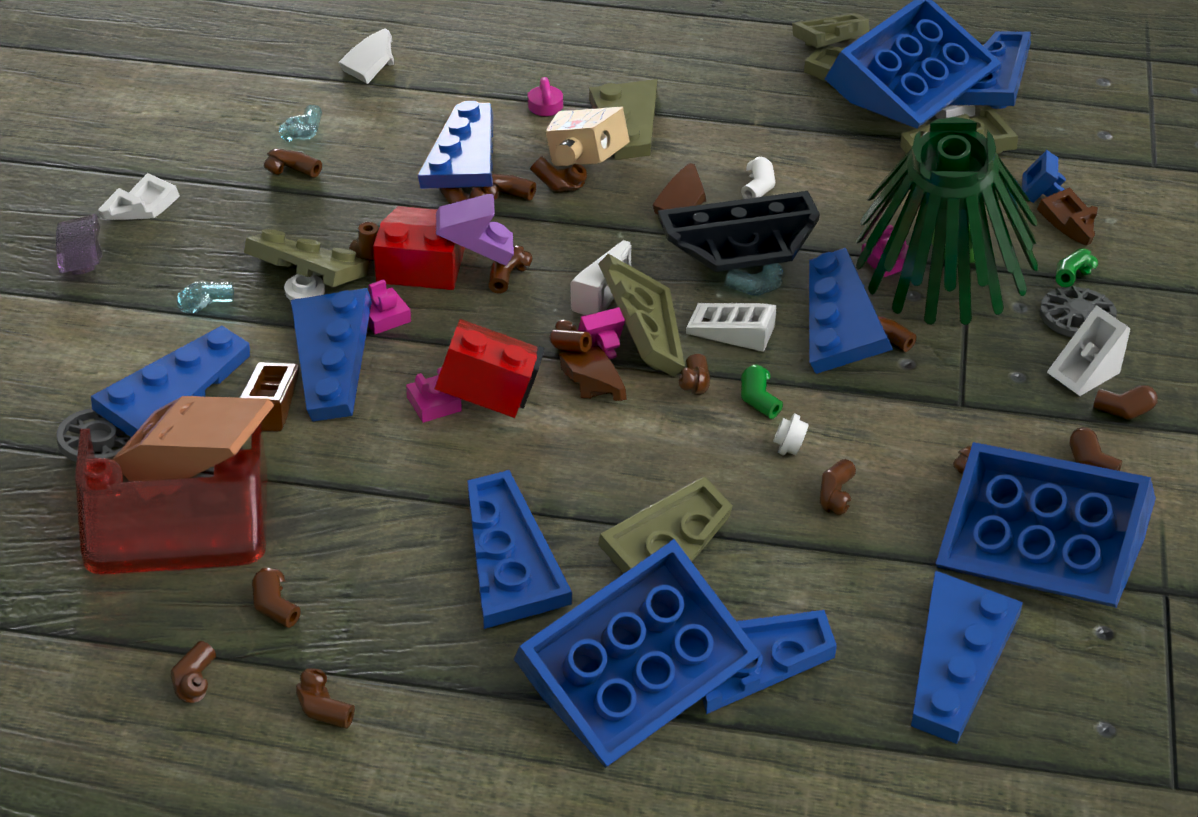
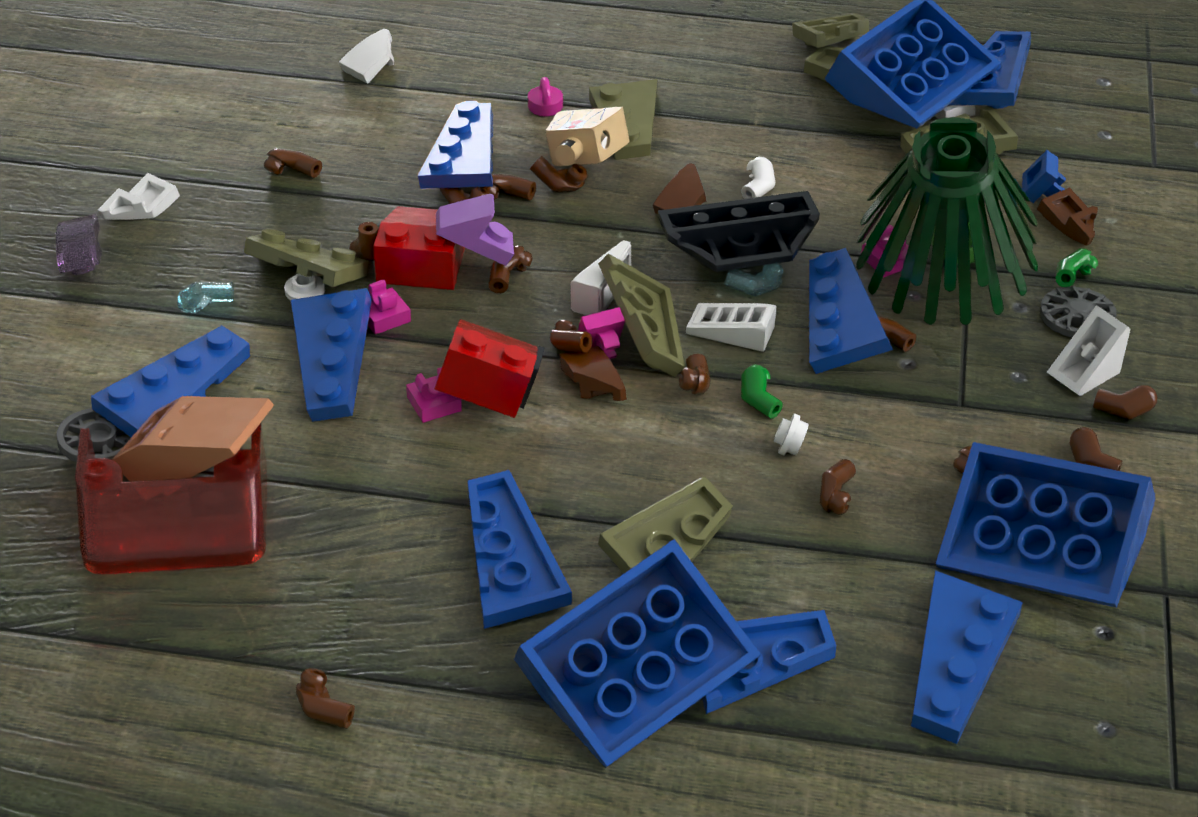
reddish brown arm [170,641,216,703] -> none
reddish brown slope [241,362,299,431] -> none
reddish brown arm [252,567,301,628] -> none
clear light blue arm [278,105,322,142] -> none

